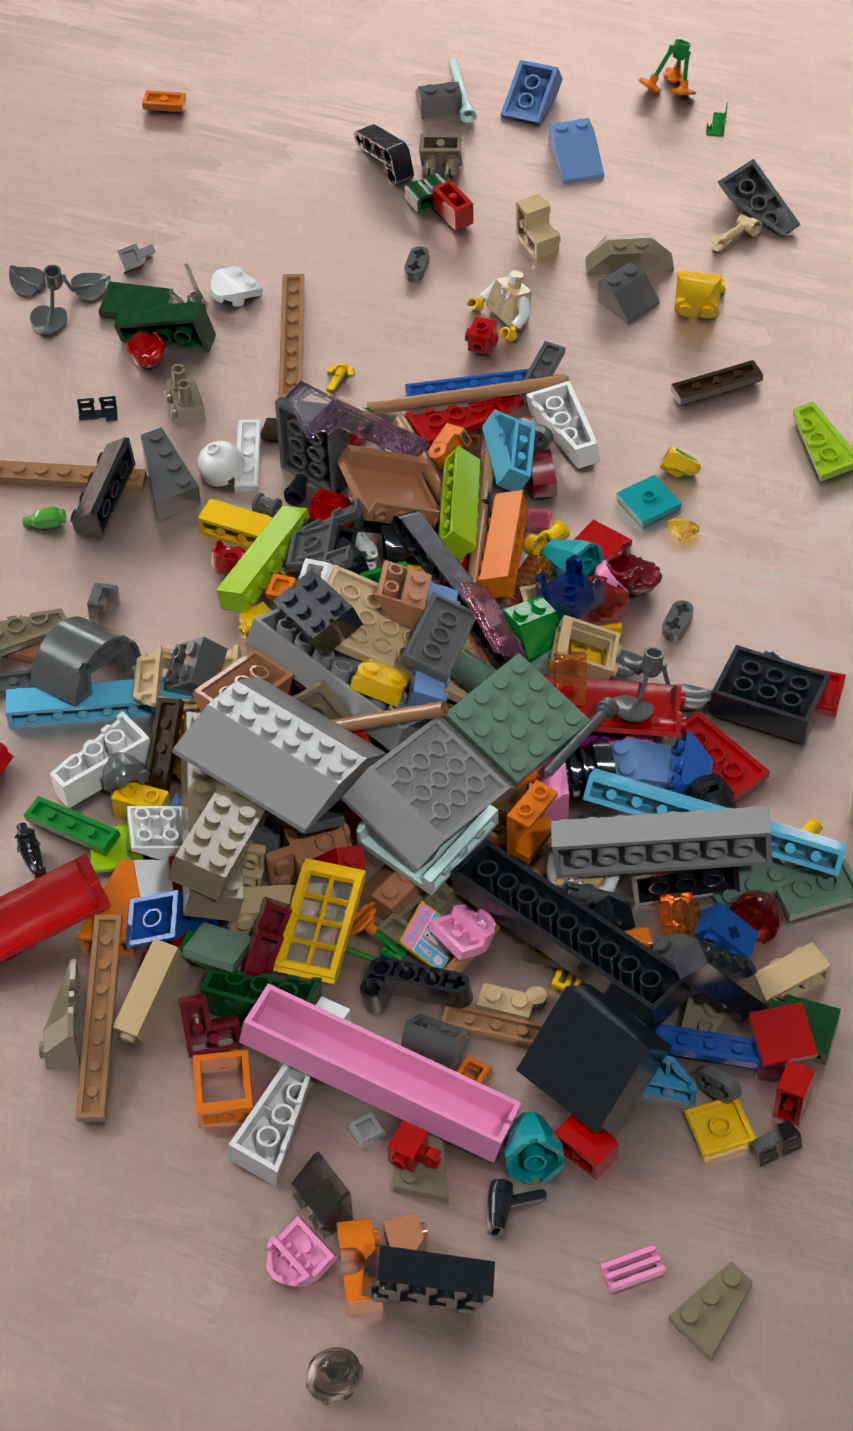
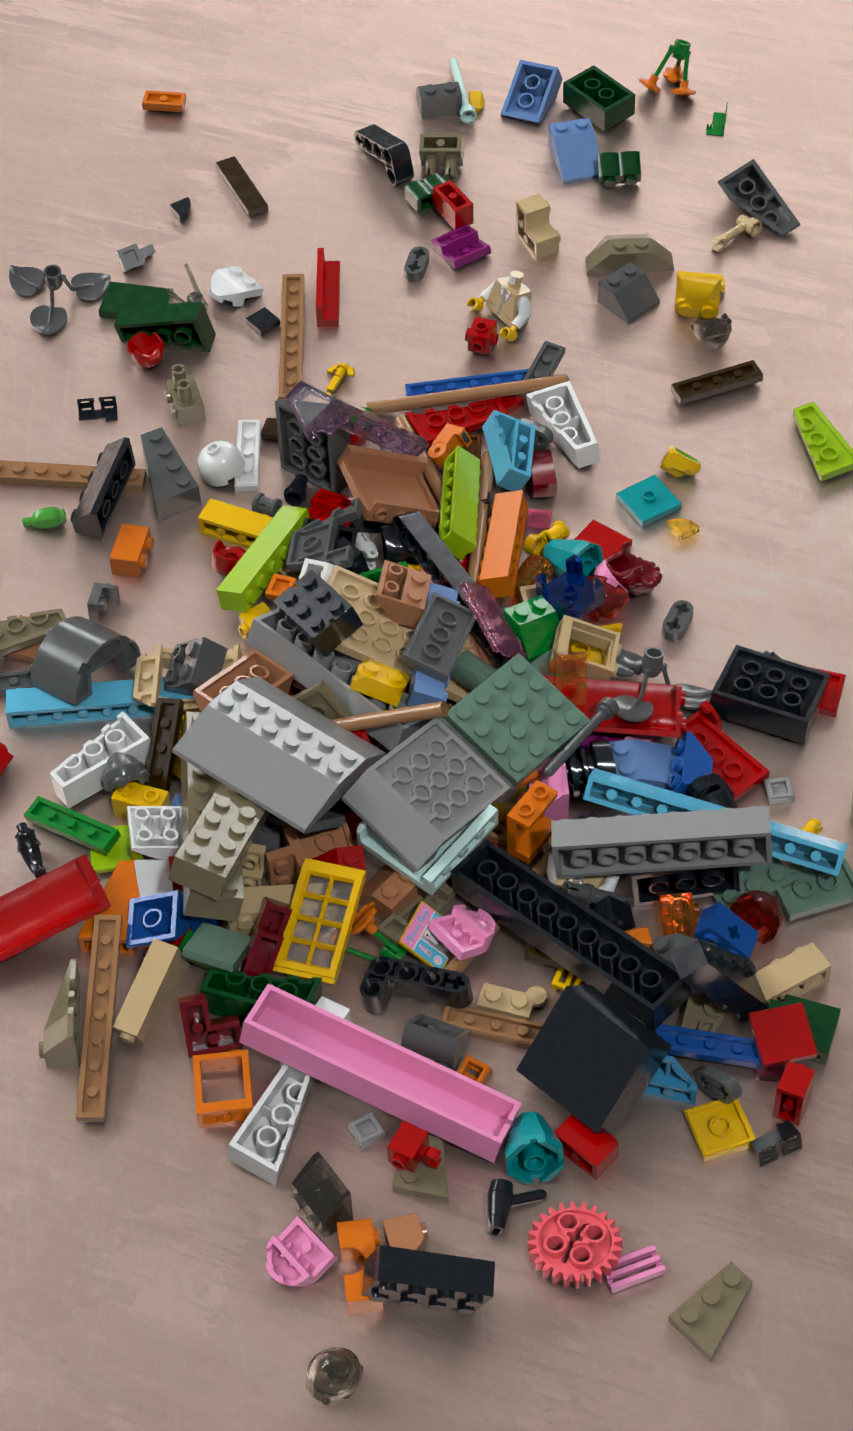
none -> orange brick [109,523,154,578]
none -> black tile [170,197,191,222]
none -> dark brown tile [216,156,268,217]
none -> black piece [245,307,280,335]
none -> red fence [316,248,340,327]
none -> magenta slope [430,225,491,269]
none -> yellow piece [469,90,485,113]
none -> coral gear [528,1201,623,1289]
none -> dark green brick [563,65,636,132]
none -> dark green brick [597,151,641,187]
none -> clear smoke hair [690,313,732,351]
none -> red tile [699,700,723,731]
none -> light grey tile [763,777,795,805]

